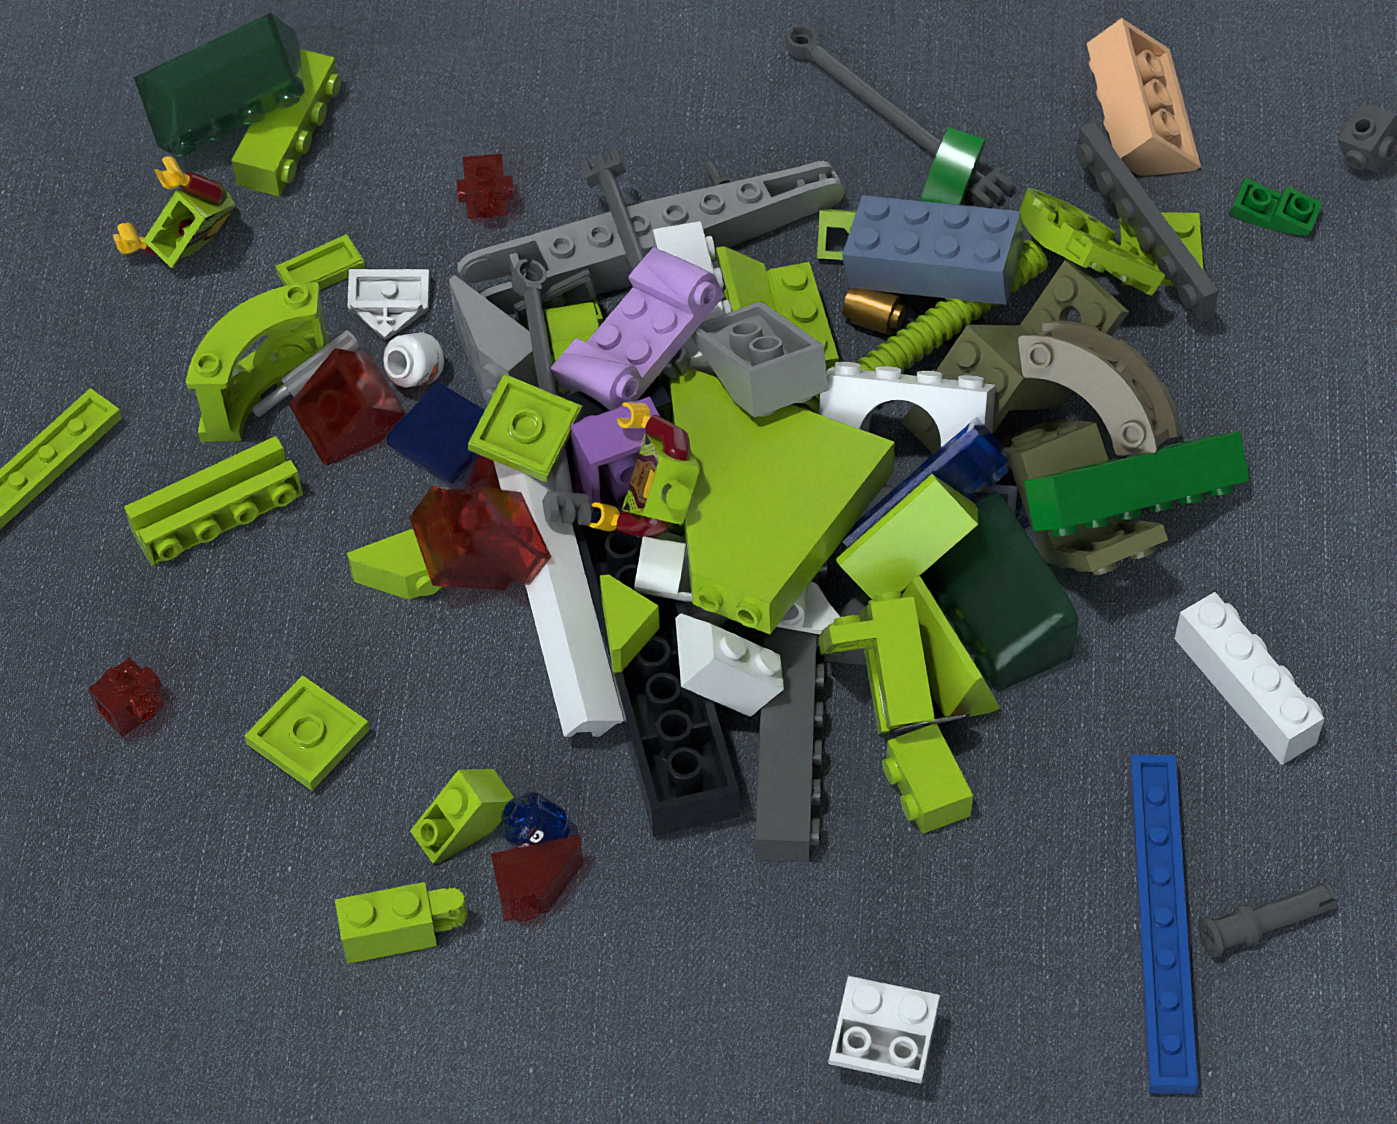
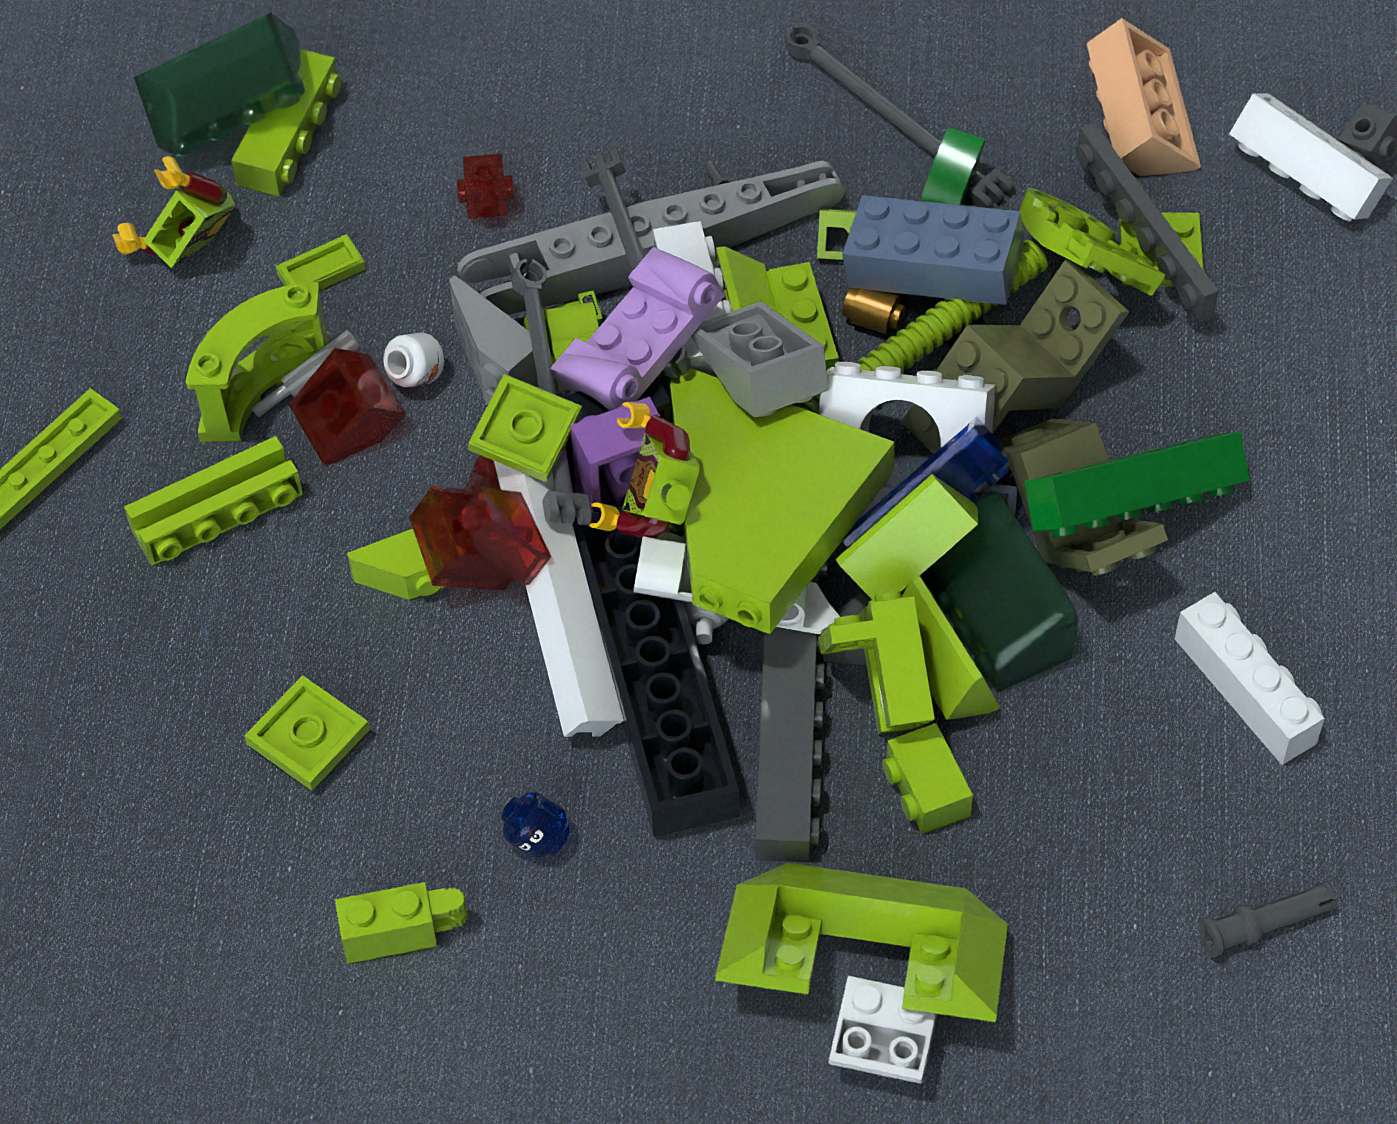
clear red brick [88,657,163,737] -> none
white slope [347,269,431,340] -> none
clear blue tile [386,382,485,484] -> none
lime slope [410,769,517,864] -> none
clear red slope [491,835,583,921] -> none
dark grey slope [513,269,598,330] -> none
lime slope [600,574,659,673] -> none
white slope [675,614,784,717] -> none
sticker [889,713,971,733] -> none
dark tan fence [1018,321,1182,456] -> none
blue plate [1129,754,1198,1094] -> none
green slope [1228,177,1323,236] -> none
none -> lime slope [715,863,1008,1022]
none -> white brick [1229,93,1393,221]

